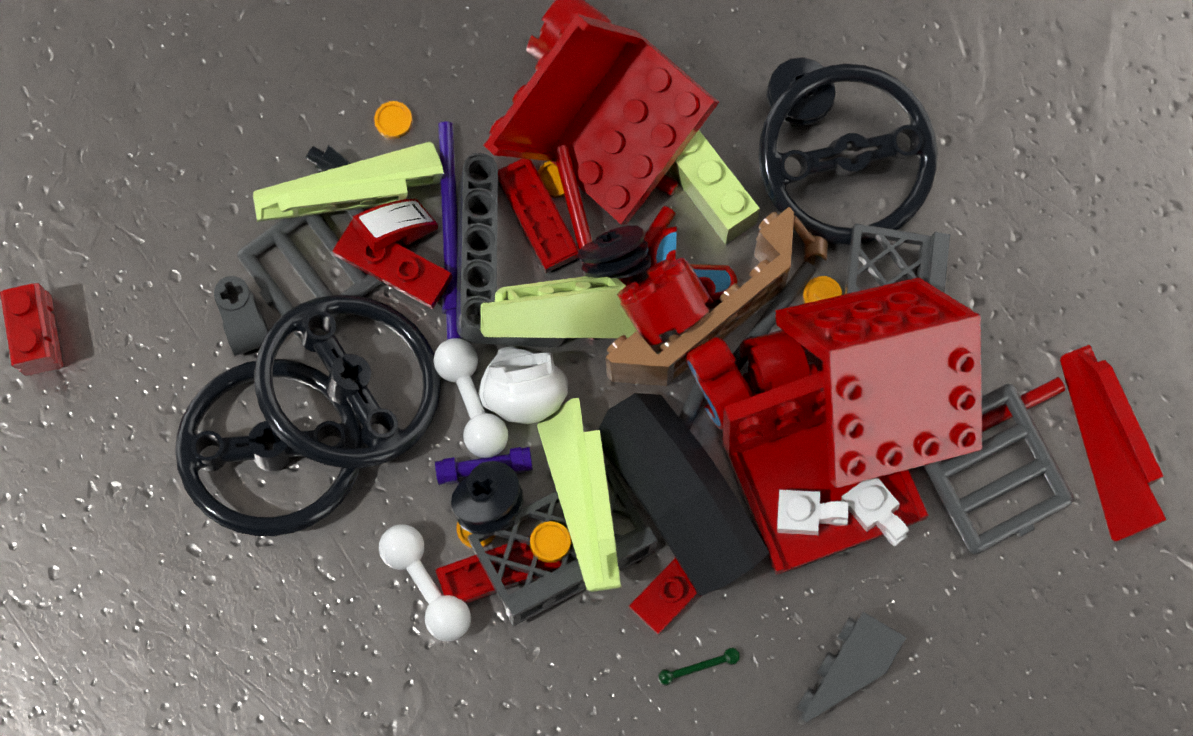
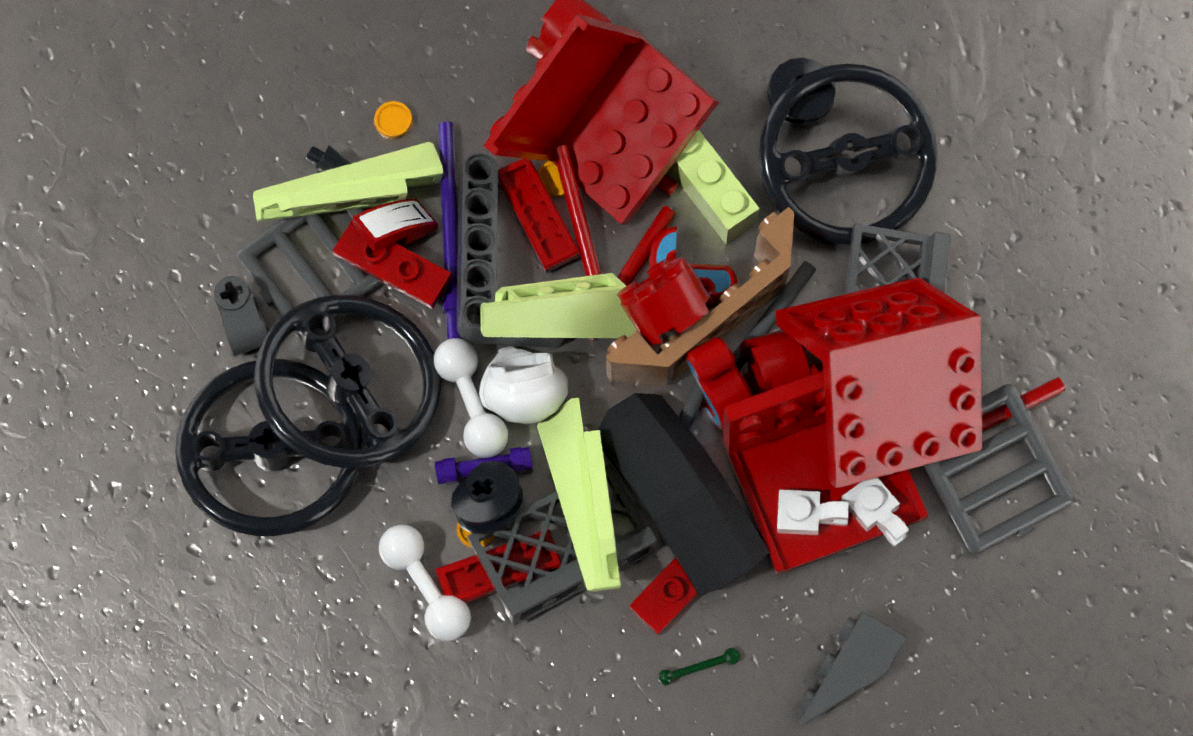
red brick [0,283,63,376] -> none
light orange piece [530,521,571,563] -> none
black piece [577,225,651,279] -> none
medium nougat hand [793,216,828,265] -> none
light orange piece [803,276,842,304] -> none
red wedge [1060,345,1167,542] -> none

